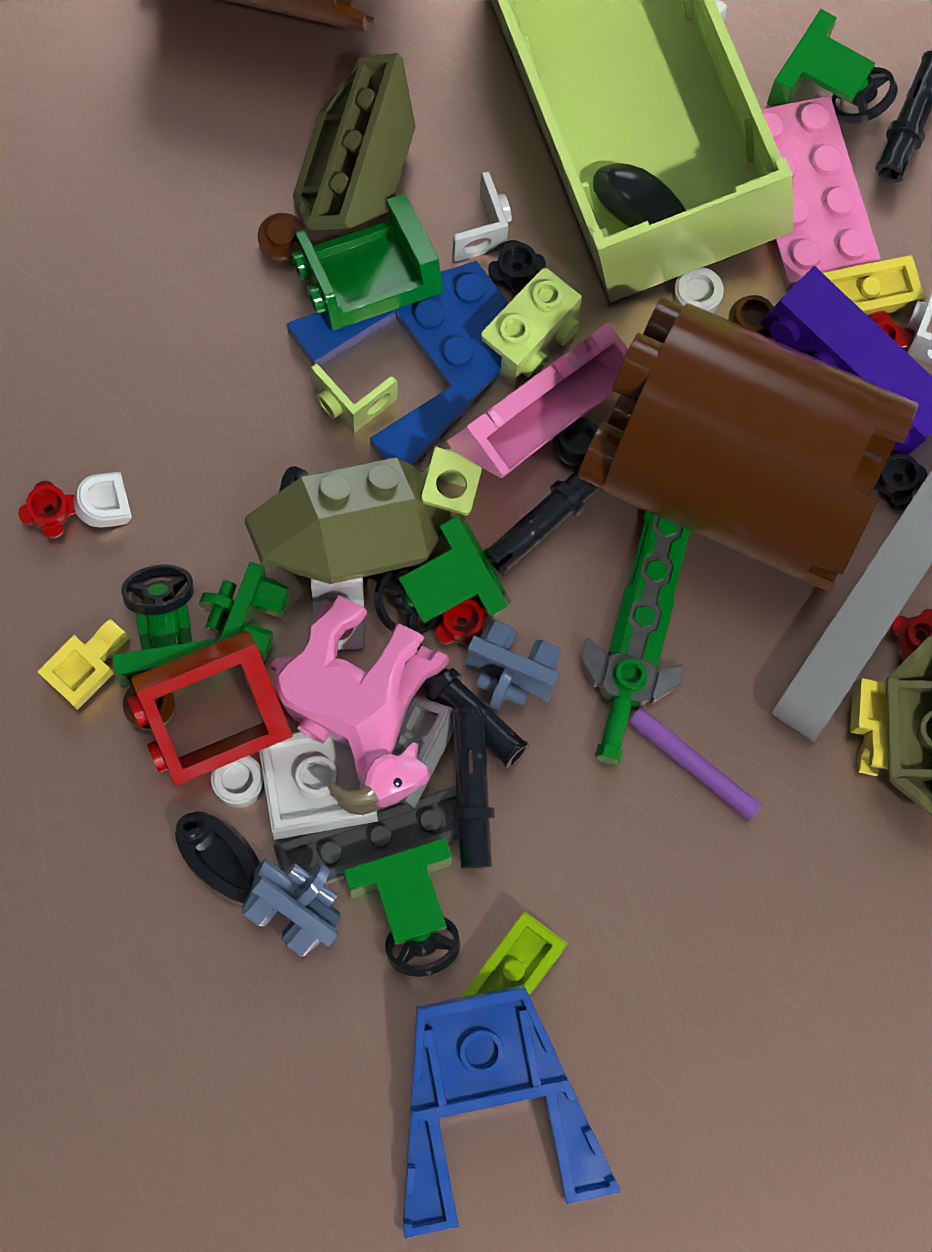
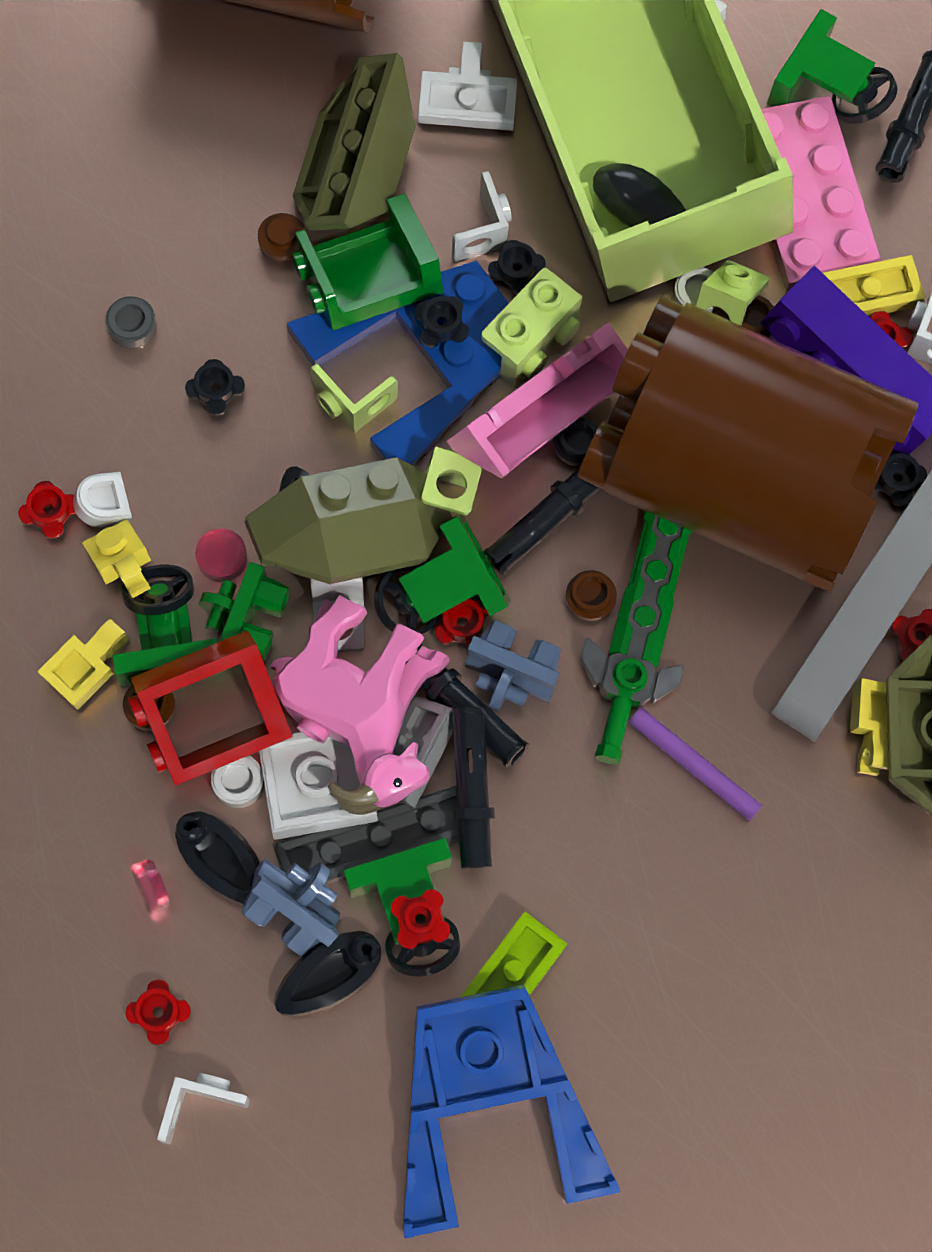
none -> light yellow plate [82,519,151,598]
none -> dark grey tile [106,296,157,349]
none -> red plate [126,979,191,1045]
none -> clear pink tile [130,859,170,915]
none -> white bracket [157,1073,250,1145]
none -> black plate [185,359,245,416]
none -> clear pink tile [195,529,247,582]
none -> black arm [274,931,381,1017]
none -> red plate [391,889,450,949]
none -> black plate [415,296,469,348]
none -> white hinge [418,41,517,131]
none -> reddish brown plate [566,570,617,621]
none -> yellowish green bracket [696,260,770,325]

